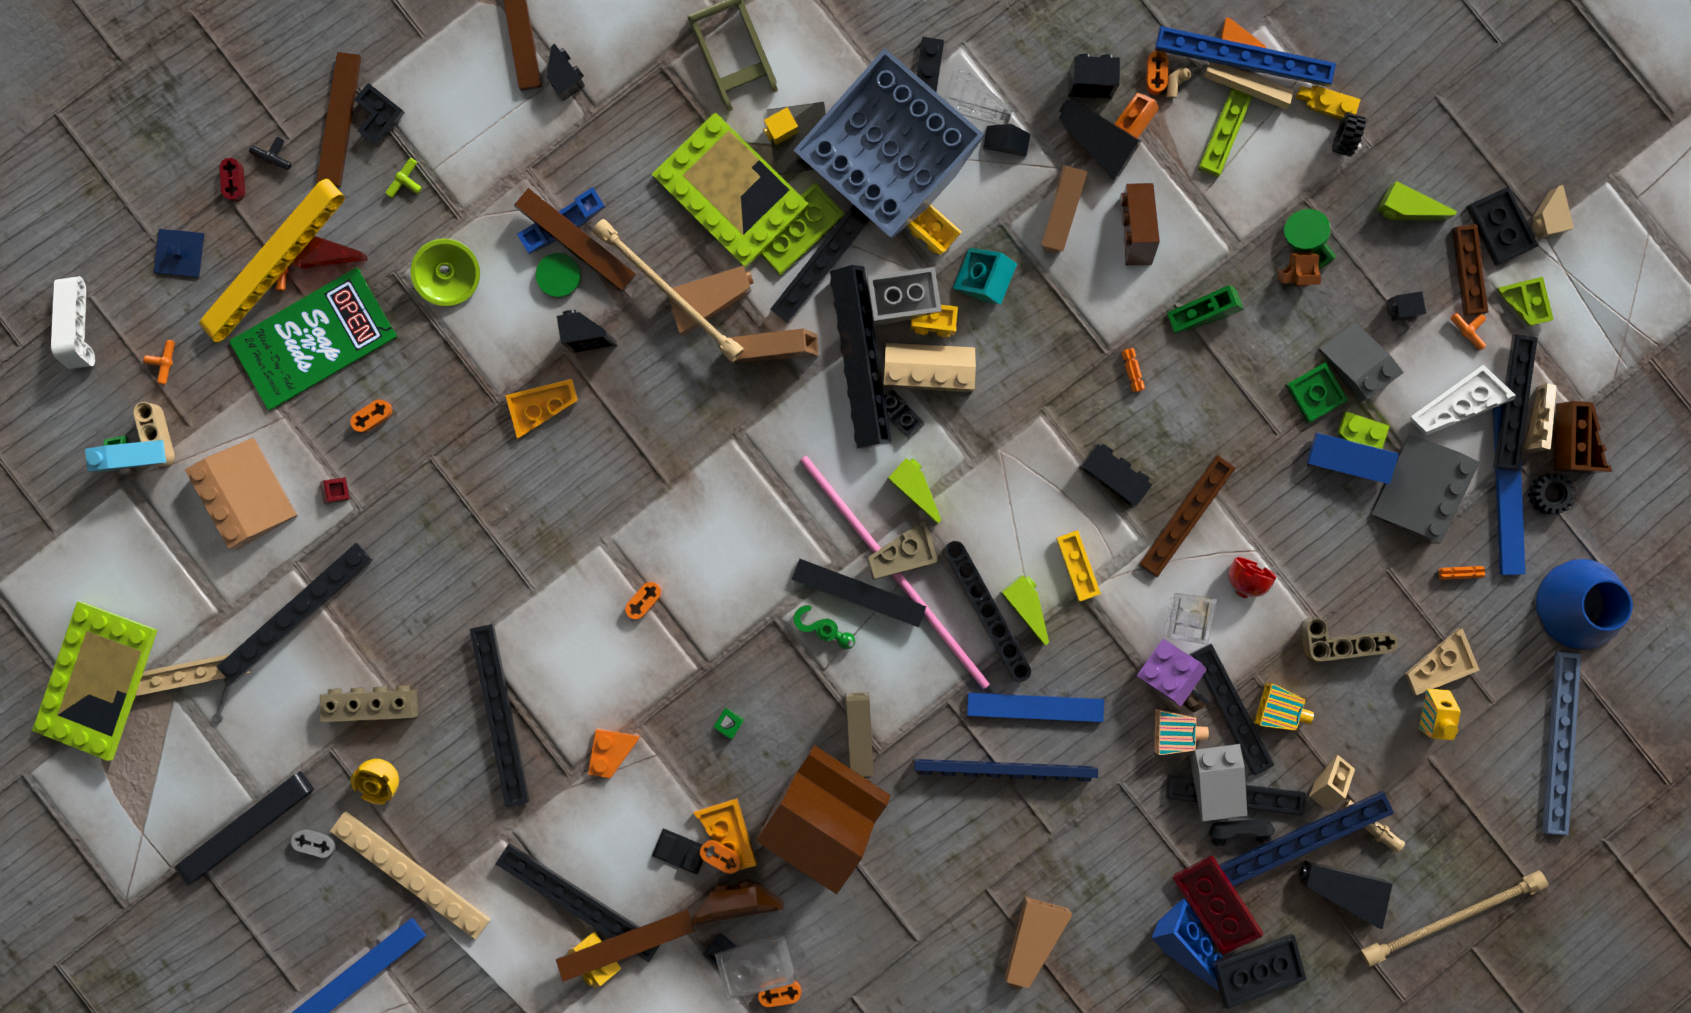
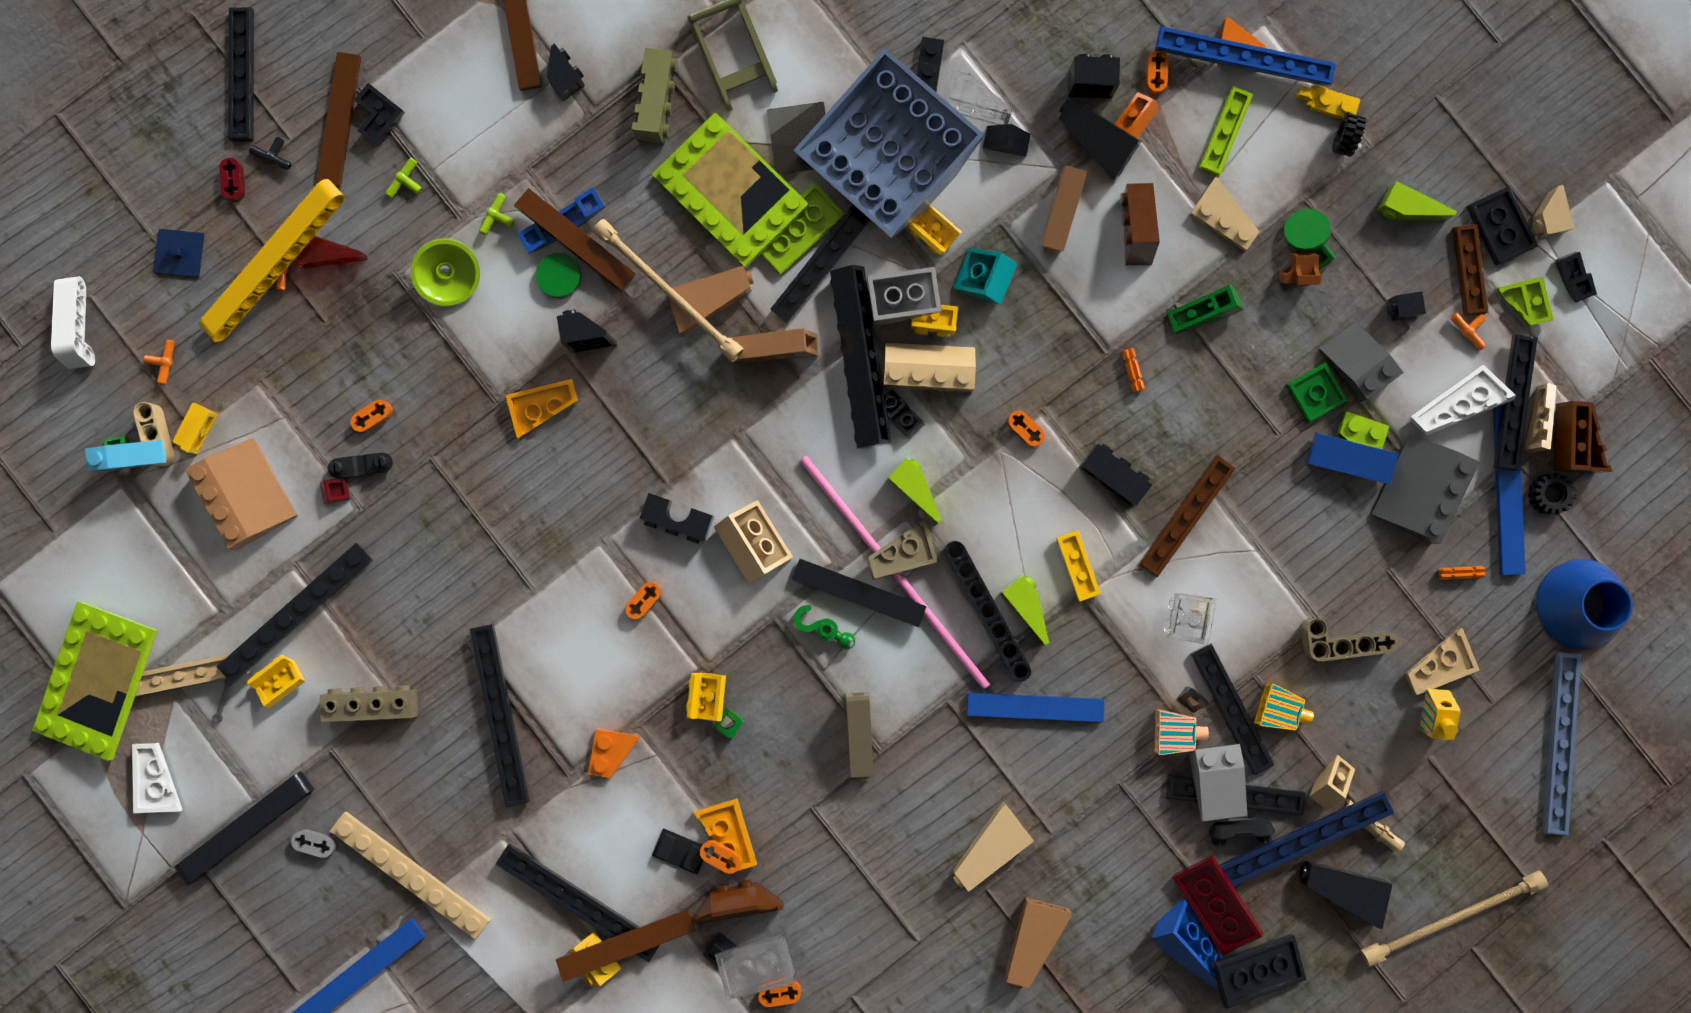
green piece [229,267,397,411] -> none
yellow cylinder [350,758,399,805] -> none
reddish brown piece [756,745,891,895] -> none
yellow brick [763,107,799,145] -> none
dark blue plate [914,759,1098,782] -> none
medium lavender brick [1137,639,1207,707] -> none
tan arm [1166,68,1191,98] -> none
tan tile [1204,62,1294,110] -> none
red cylinder [1228,557,1277,599] -> none
none -> white wing [132,743,182,813]
none -> yellow panel [173,403,218,454]
none -> black tile [228,7,254,141]
none -> yellow bracket [246,655,305,709]
none -> black piece [327,452,393,478]
none -> lime piece [479,193,515,235]
none -> olive wedge [631,48,678,145]
none -> black arch [640,493,715,544]
none -> yellow bracket [686,673,726,721]
none -> tan slope [713,500,793,584]
none -> tan slope [953,802,1034,892]
none -> orange beam [1007,410,1045,447]
none -> tan wing [1189,177,1259,252]
none -> black slope [1555,251,1597,302]

